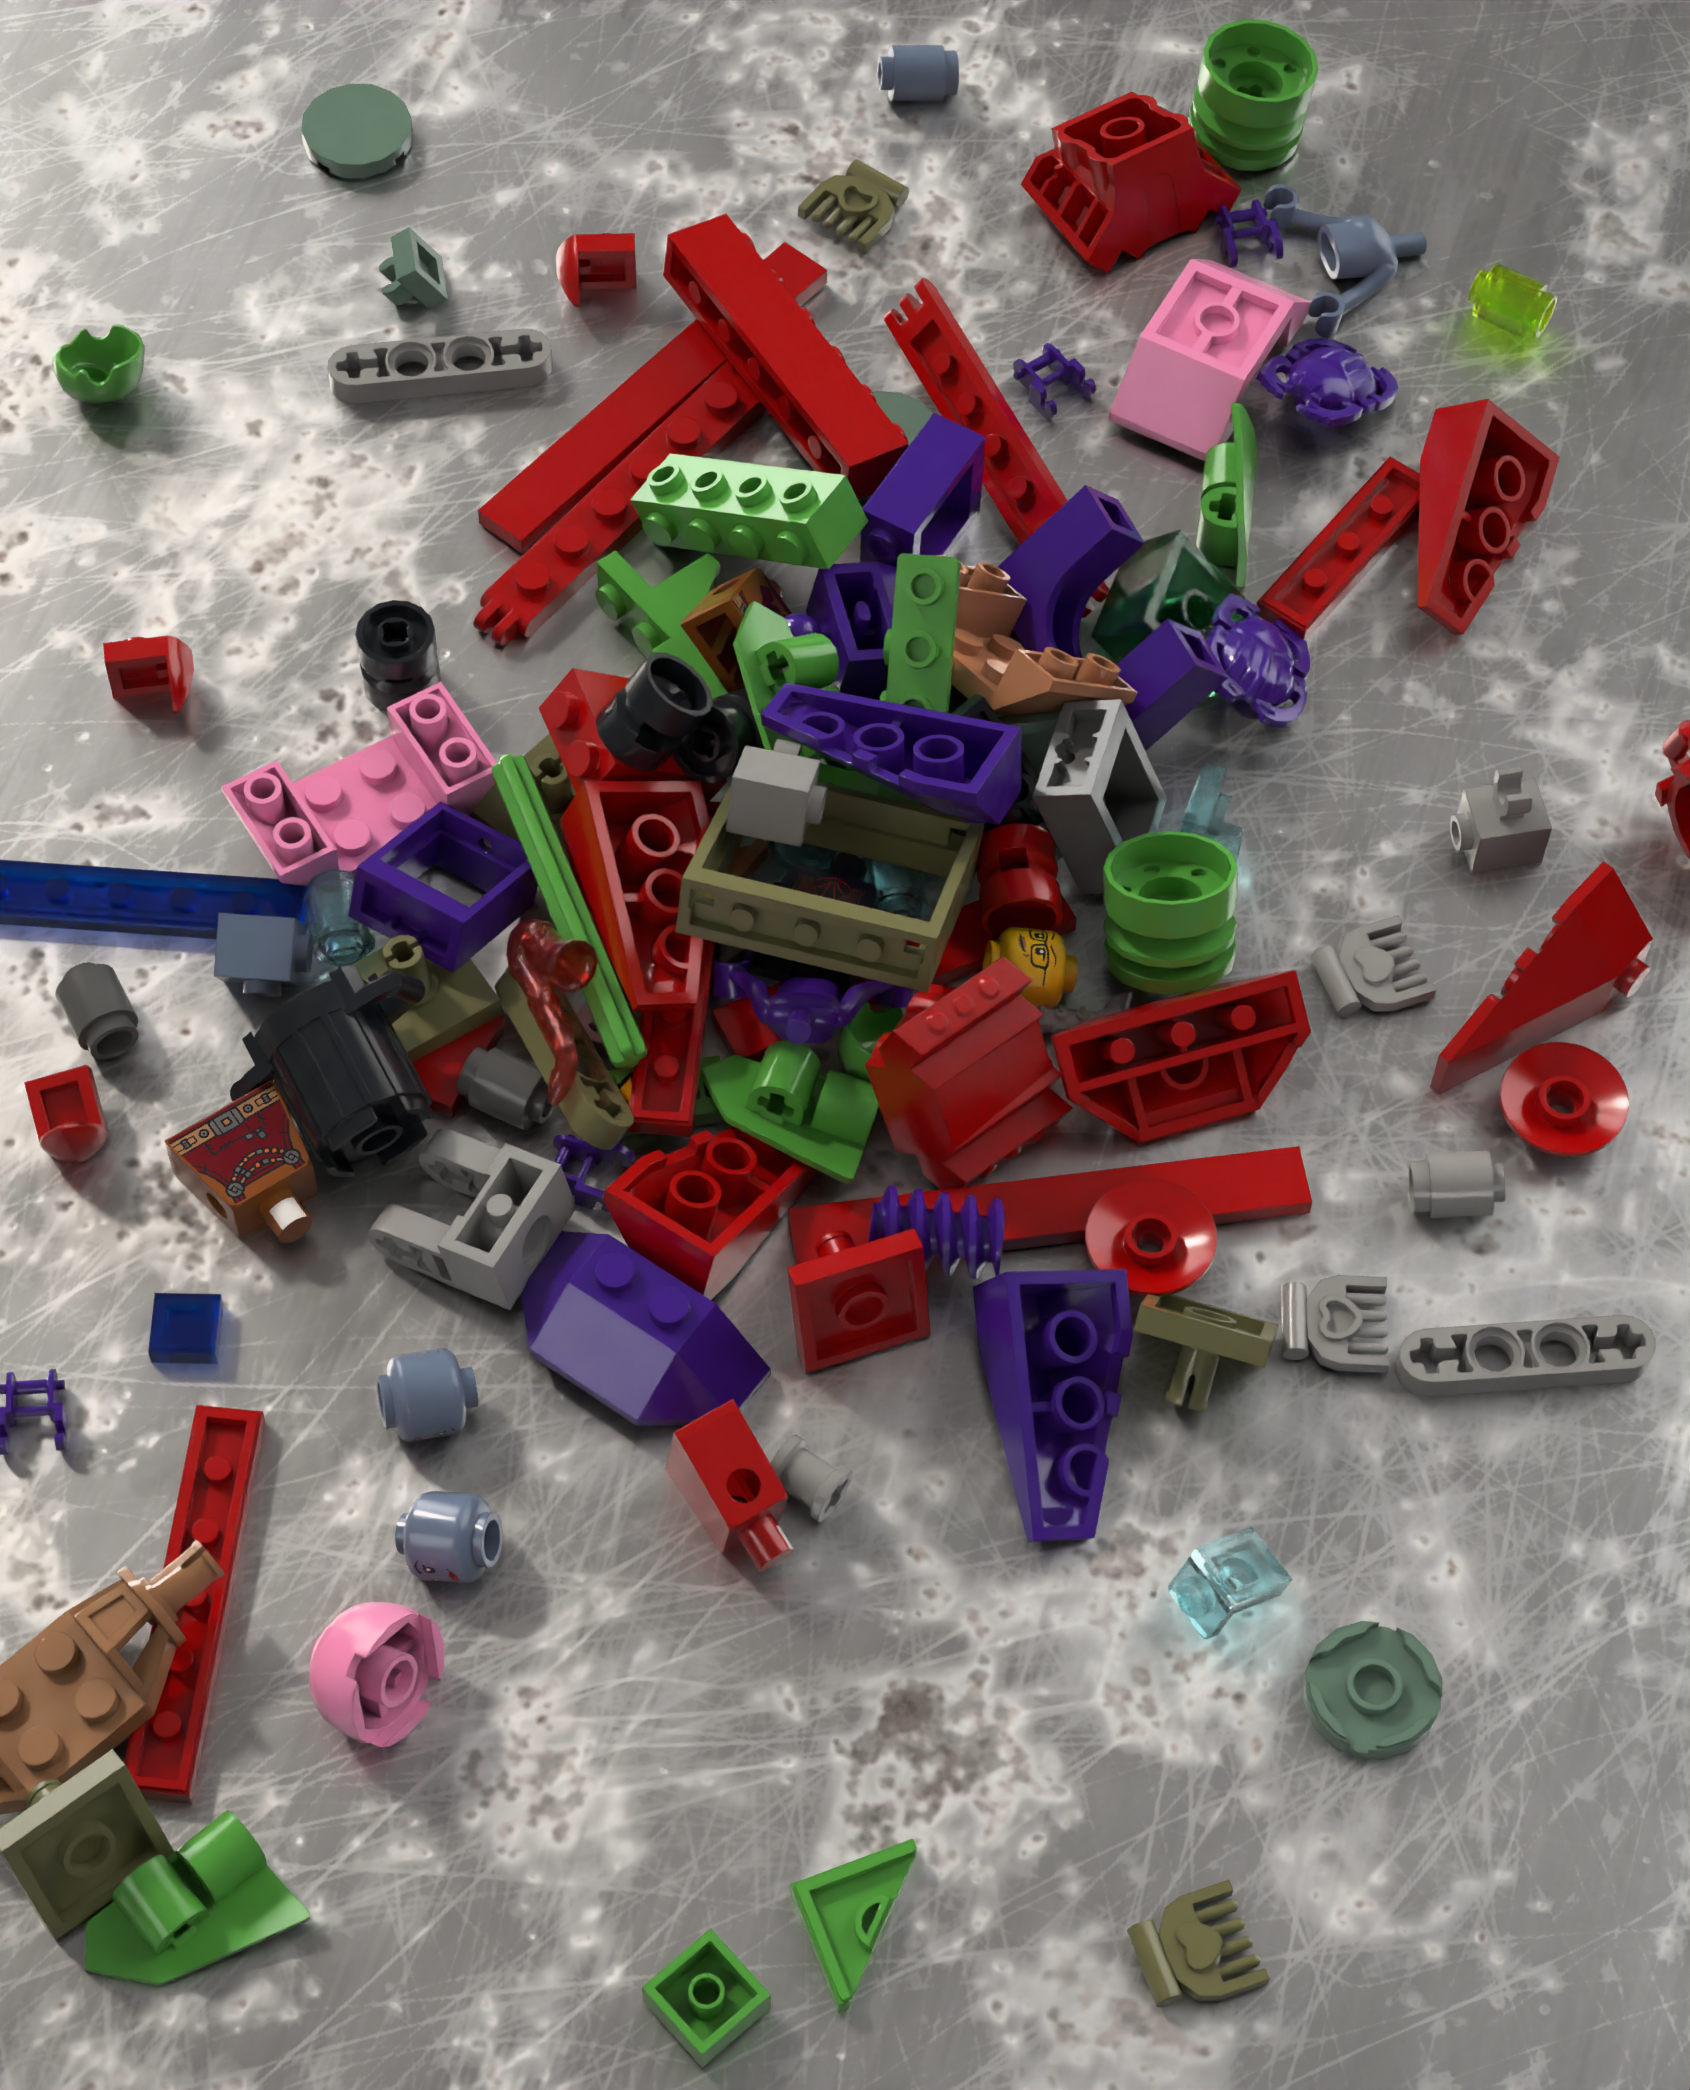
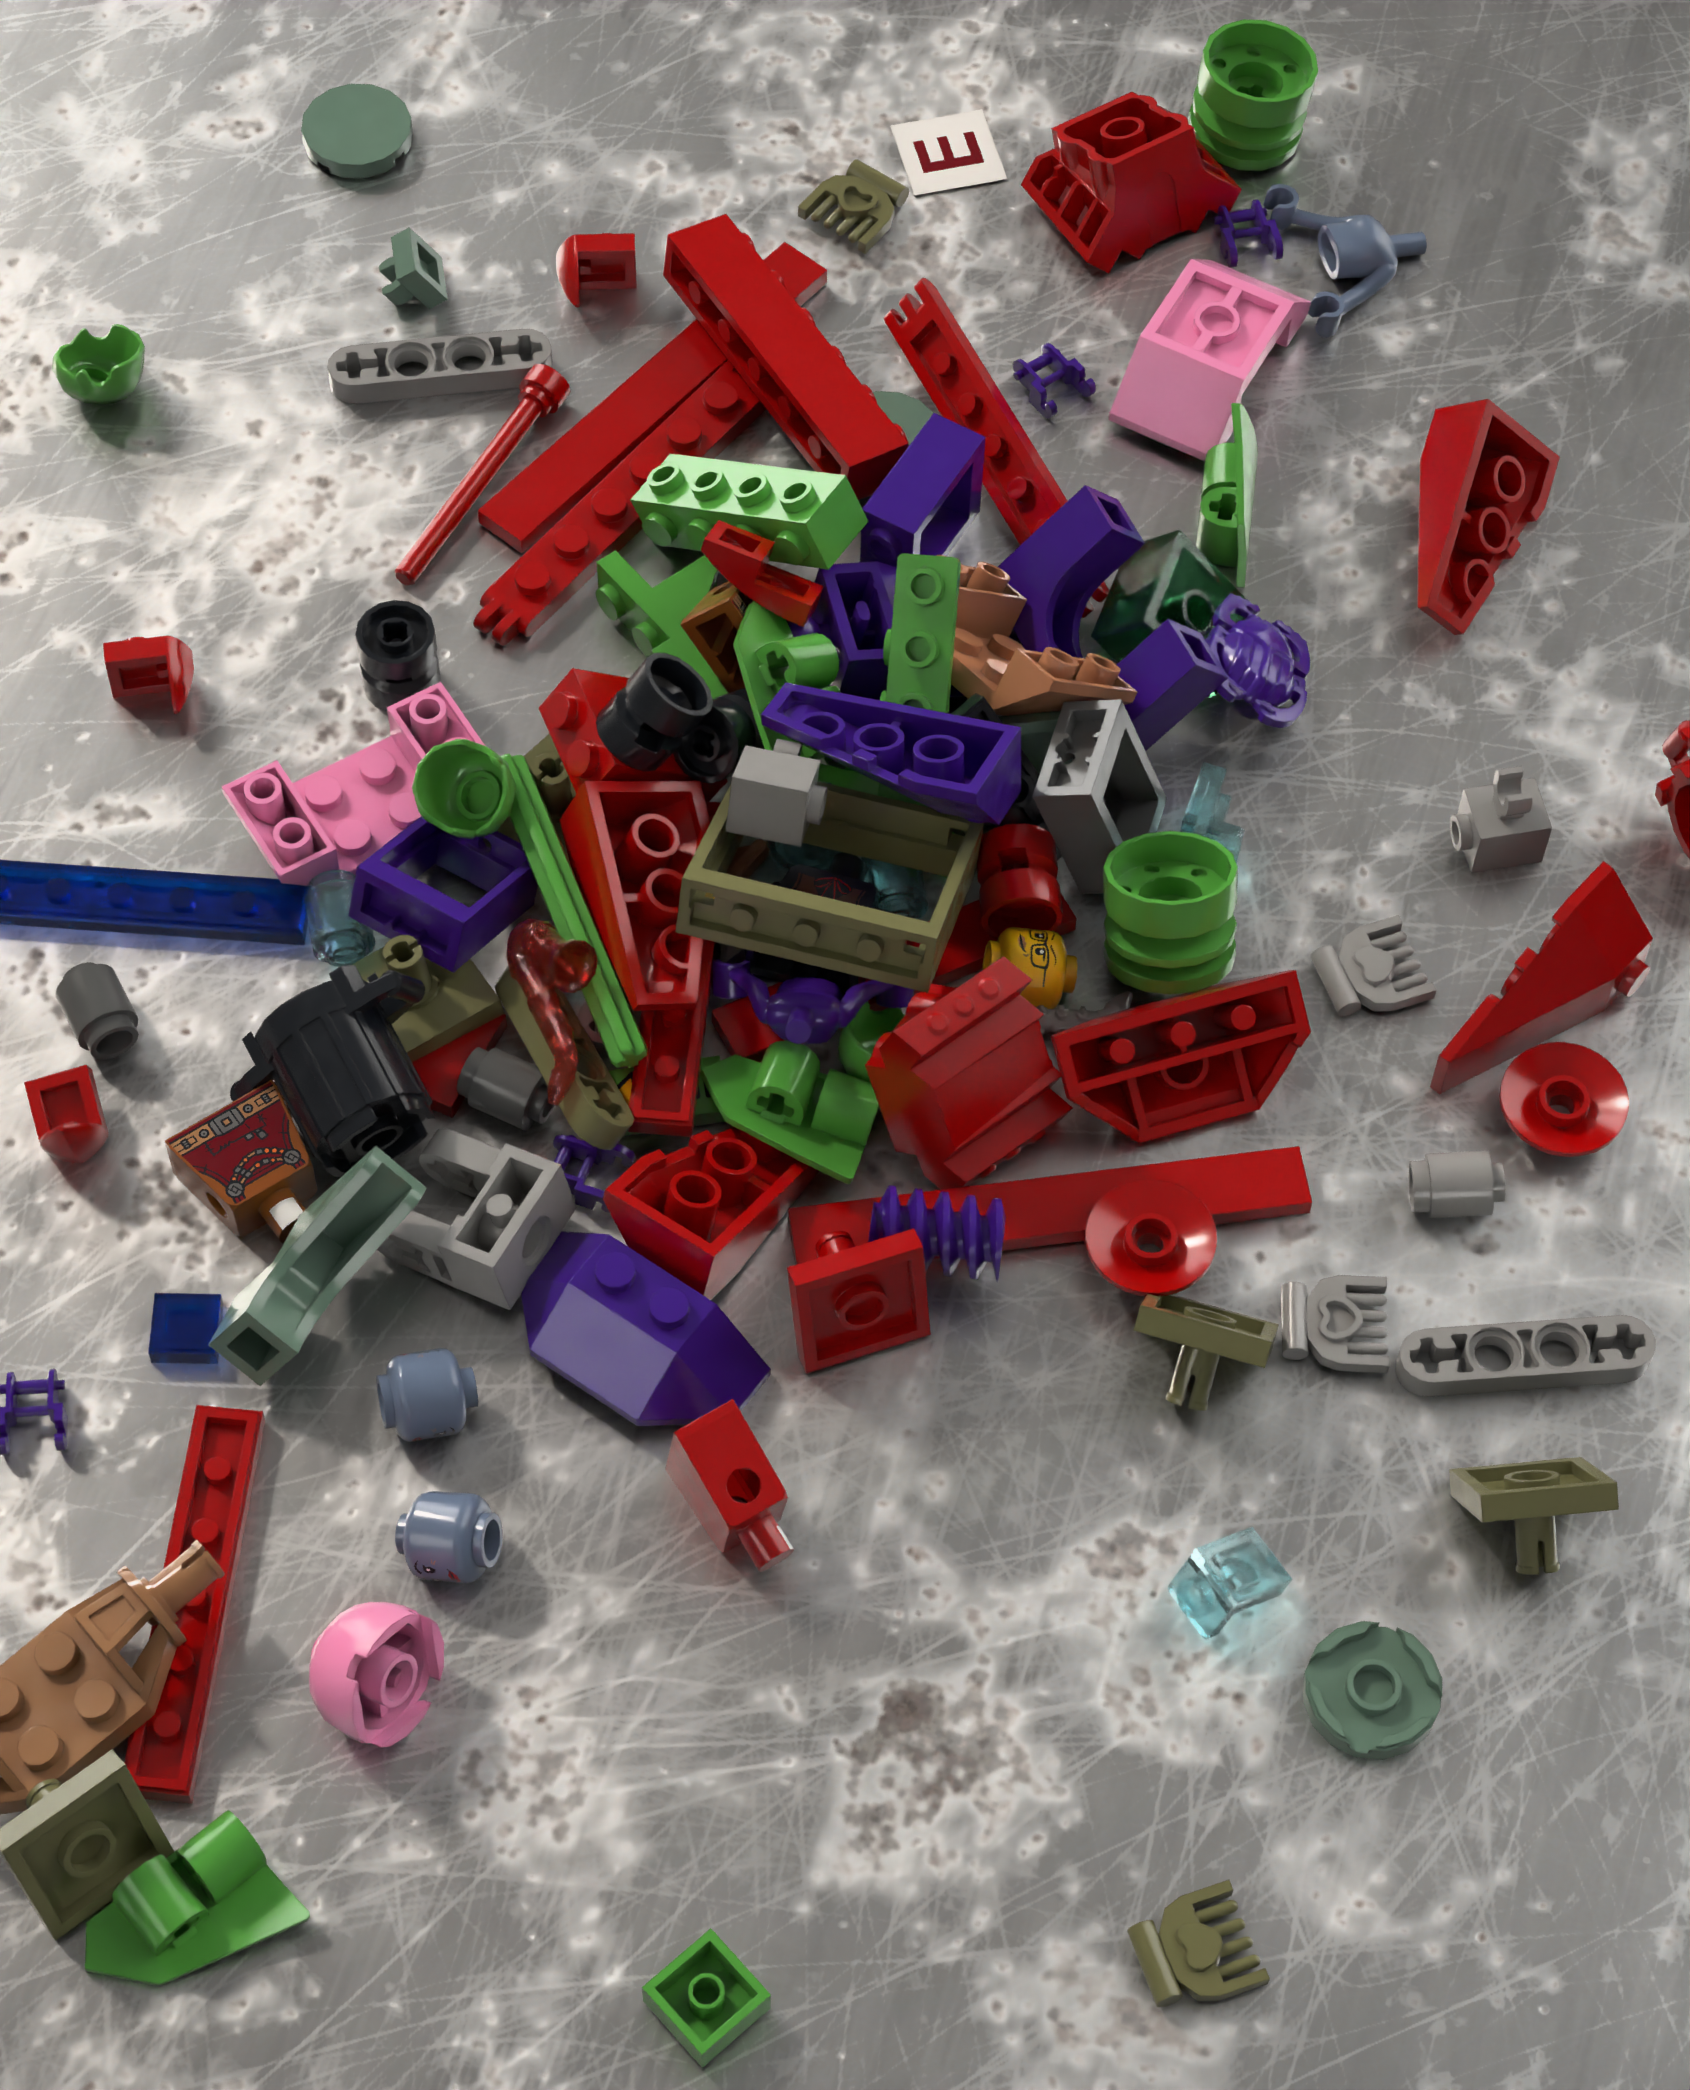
sand blue brick [214,913,313,997] -> none
light grey bush [770,1435,853,1522] -> none
bright green tile [790,1839,917,2013] -> none
sand blue brick [877,45,959,101] -> none
dark purple wedge [973,1269,1133,1543] -> none
dark purple shield [1255,338,1399,427] -> none
red tile [1256,456,1420,641] -> none
clear neon green brick [1468,263,1557,338] -> none
none -> sand green arch [208,1146,427,1386]
none -> red piece [394,364,571,585]
none -> bright green hair [412,739,516,839]
none -> red slope [701,520,824,627]
none -> white sticker [890,109,1007,196]
none -> olive tile [1449,1457,1619,1575]

